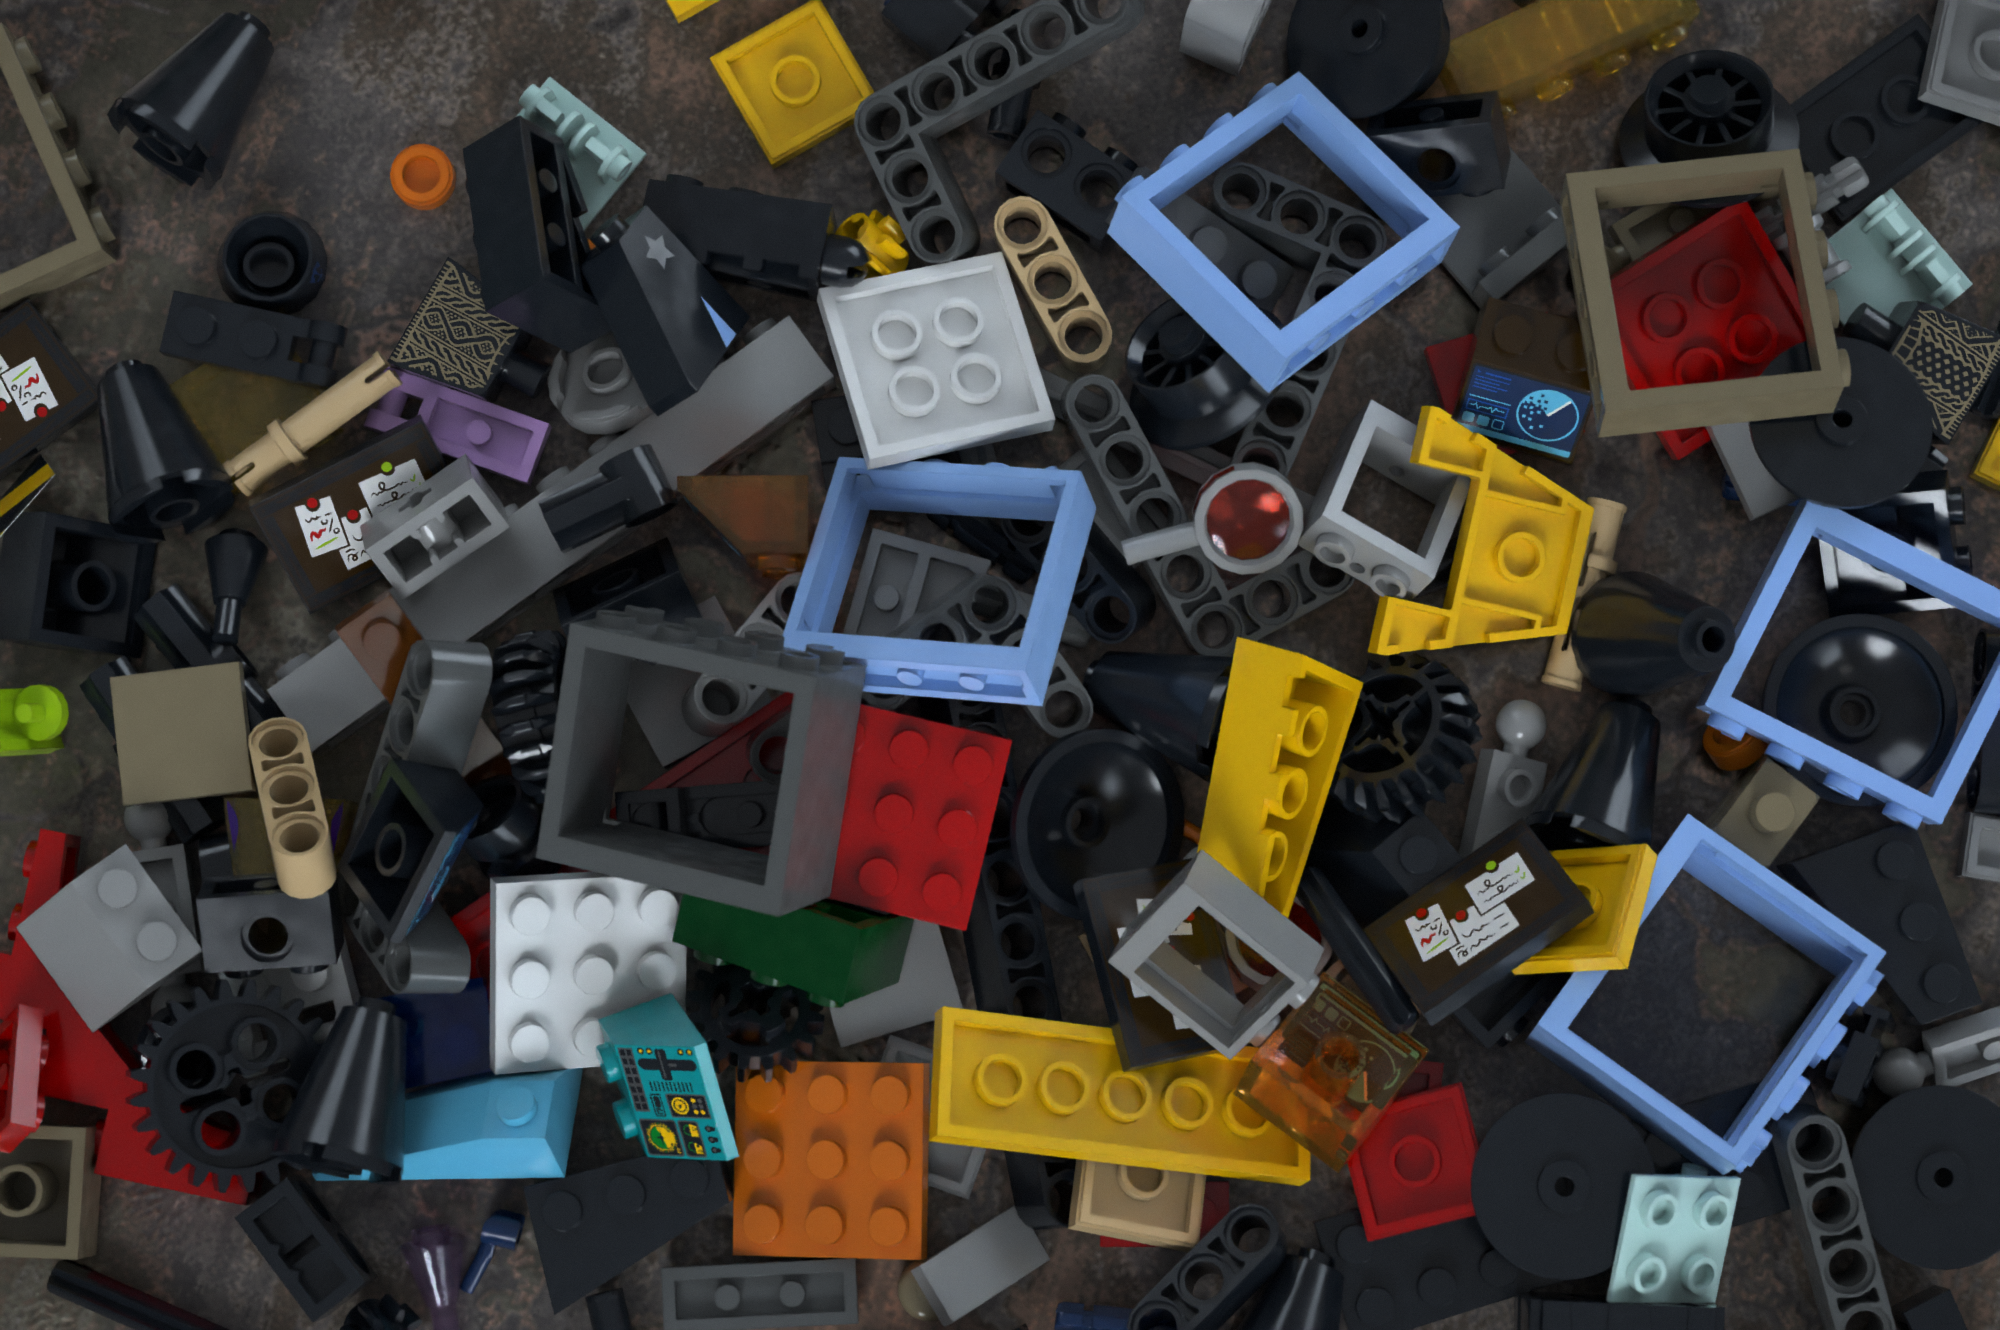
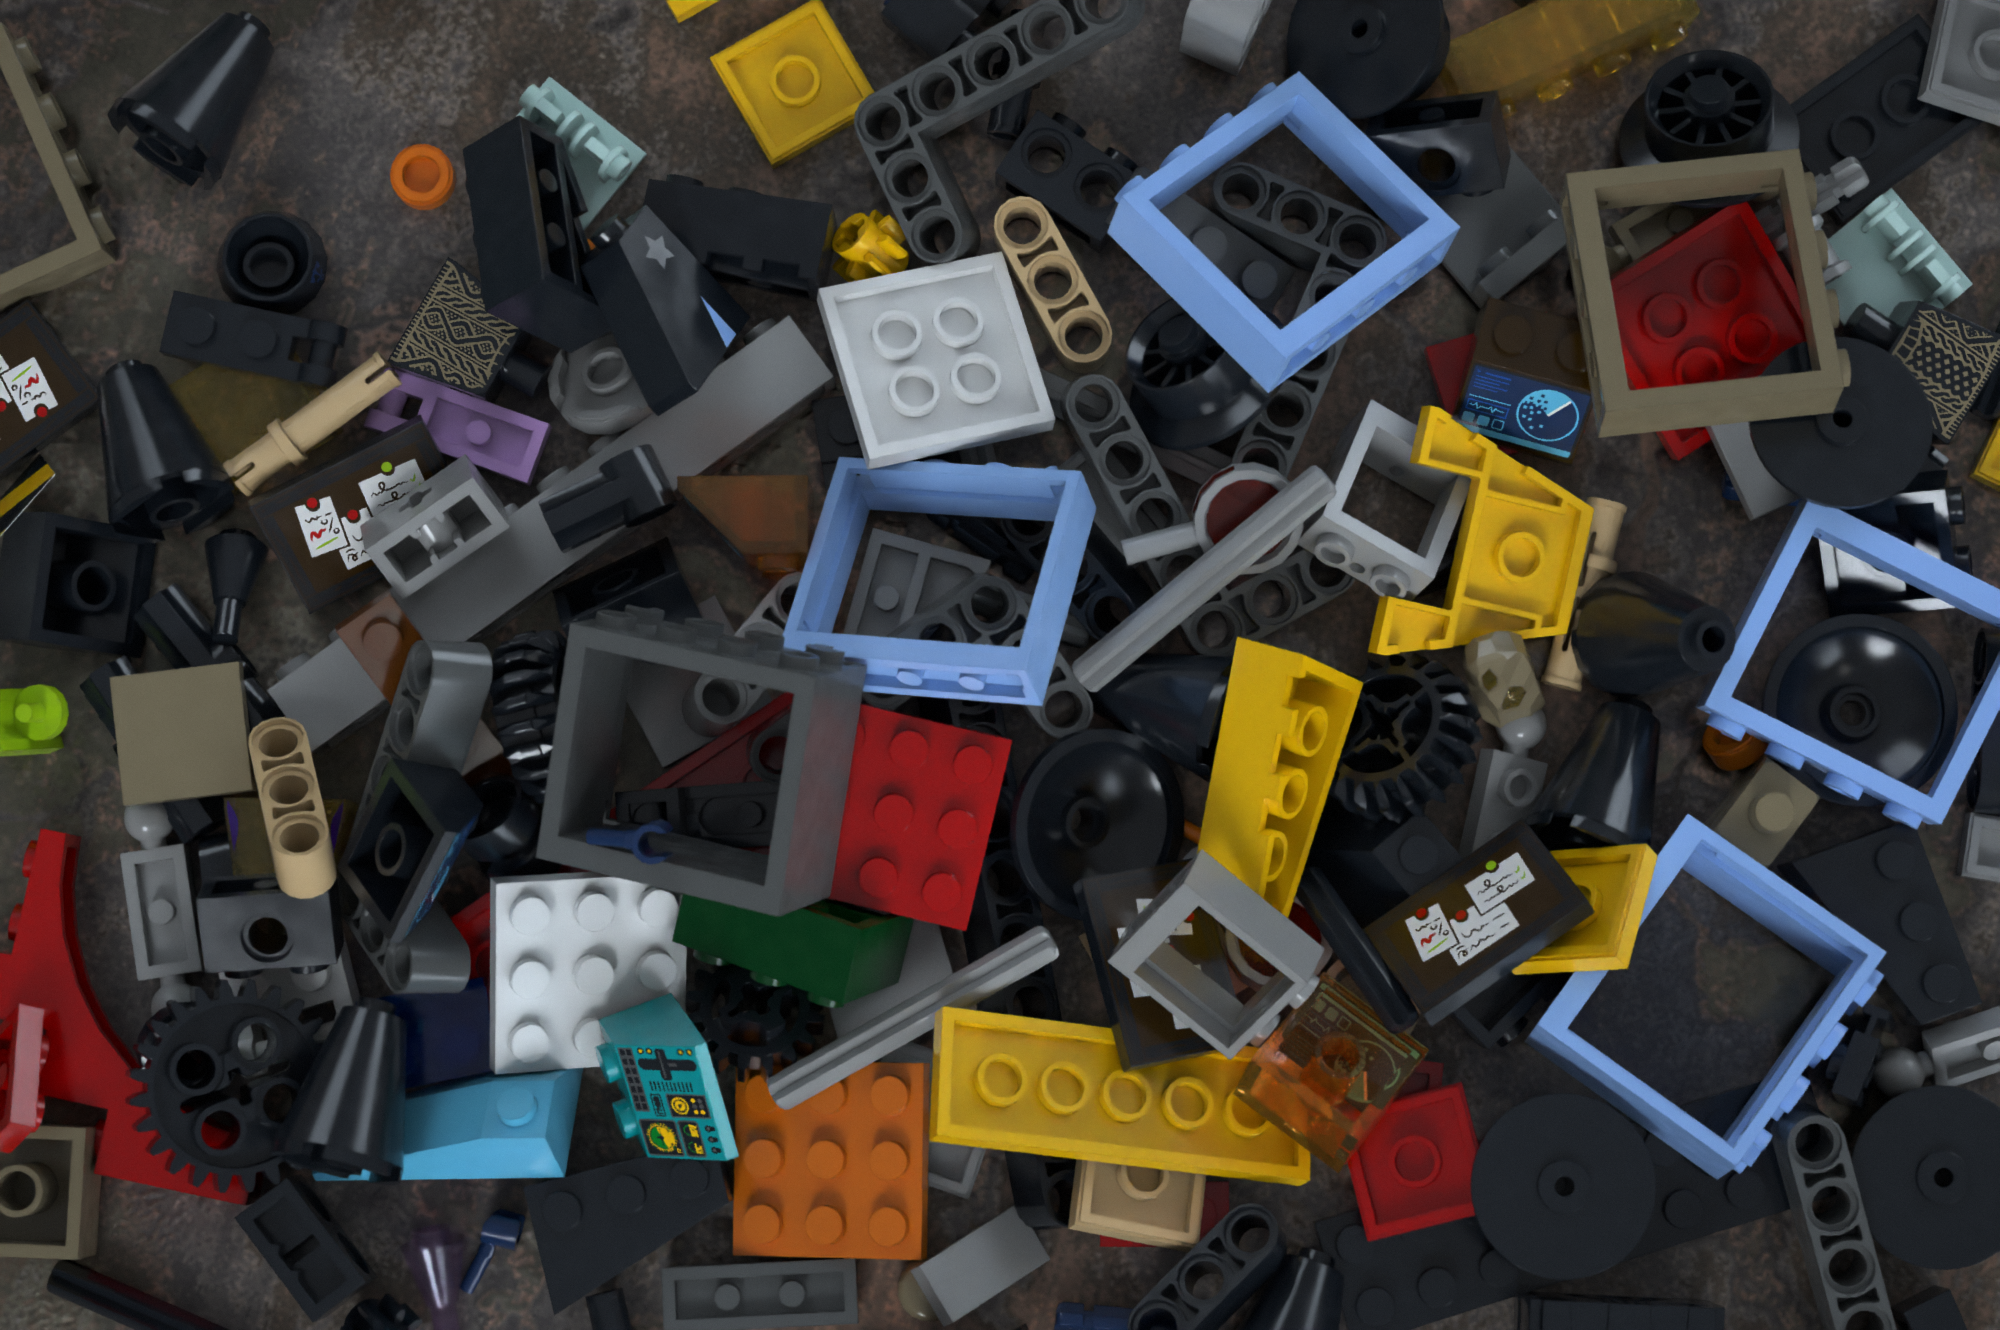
light grey slope [16,844,202,1033] -> none
black hinge [821,234,870,288] -> none
light aqua hinge [1606,1163,1741,1303] -> none
none -> dark blue hand [586,819,673,865]
none -> light grey axle [767,926,1059,1110]
none -> light grey axle [1072,465,1337,693]
none -> dark tan rock [1461,631,1546,729]

